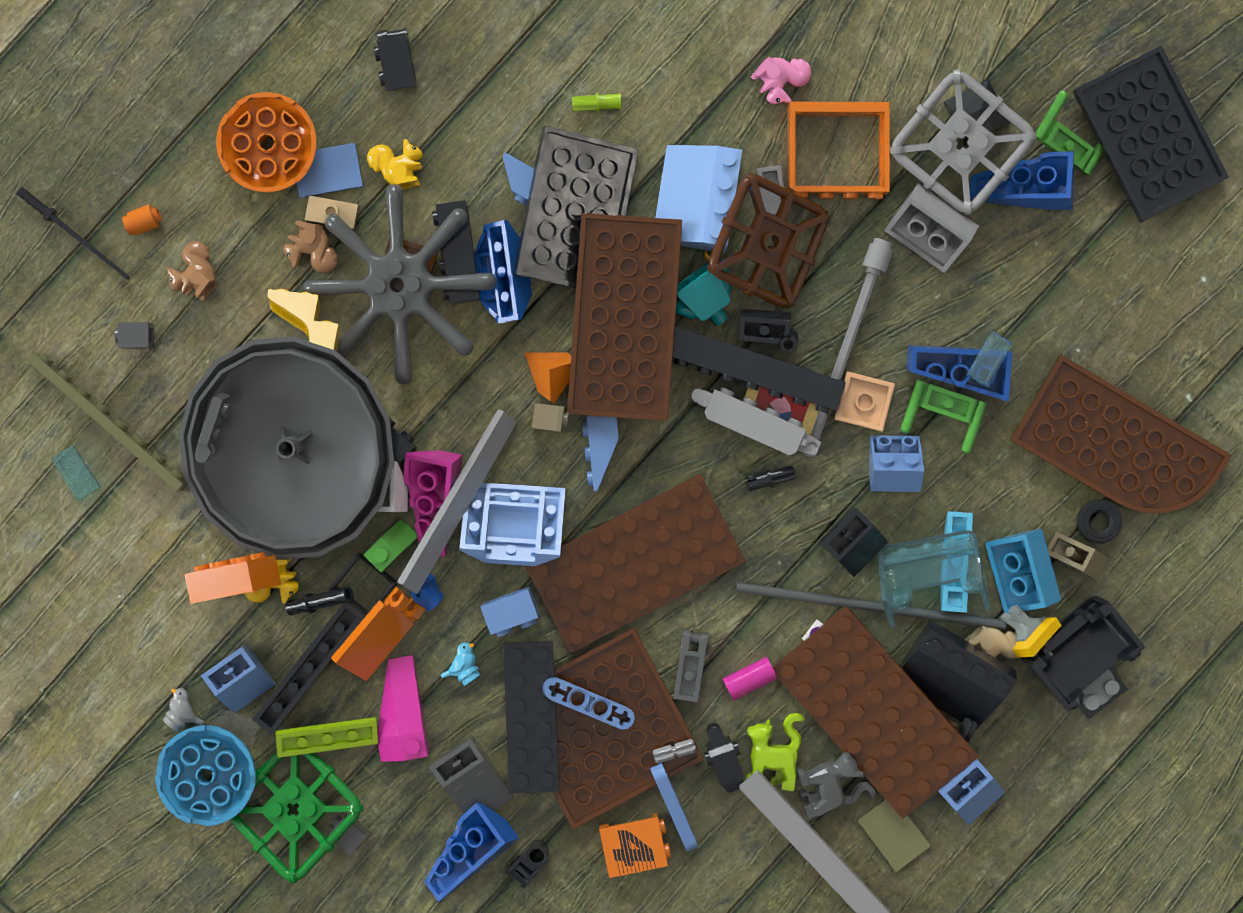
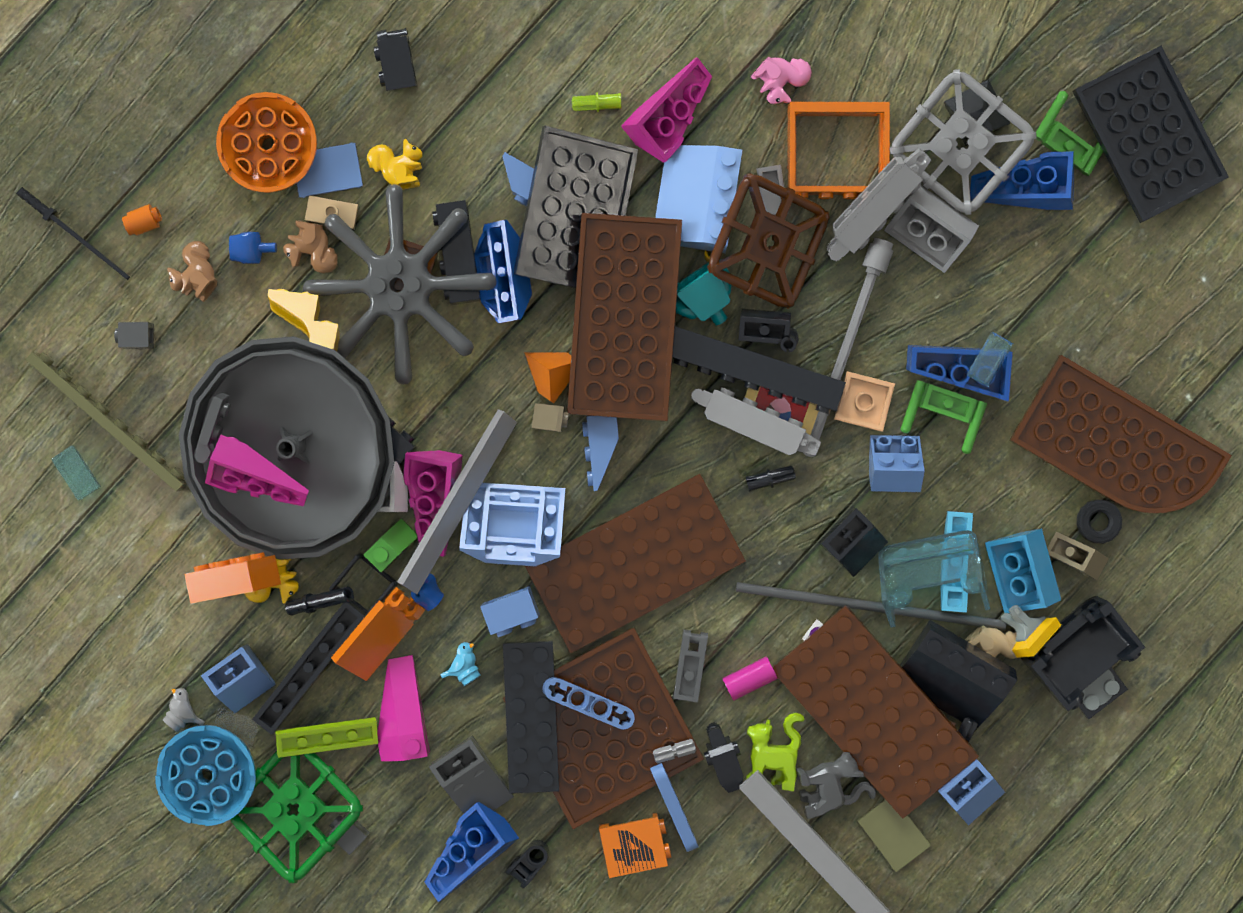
none -> dark pink wedge [205,435,309,506]
none -> blue piece [229,232,277,264]
none -> dark pink wedge [621,58,712,162]
none -> light grey hinge [826,148,931,262]

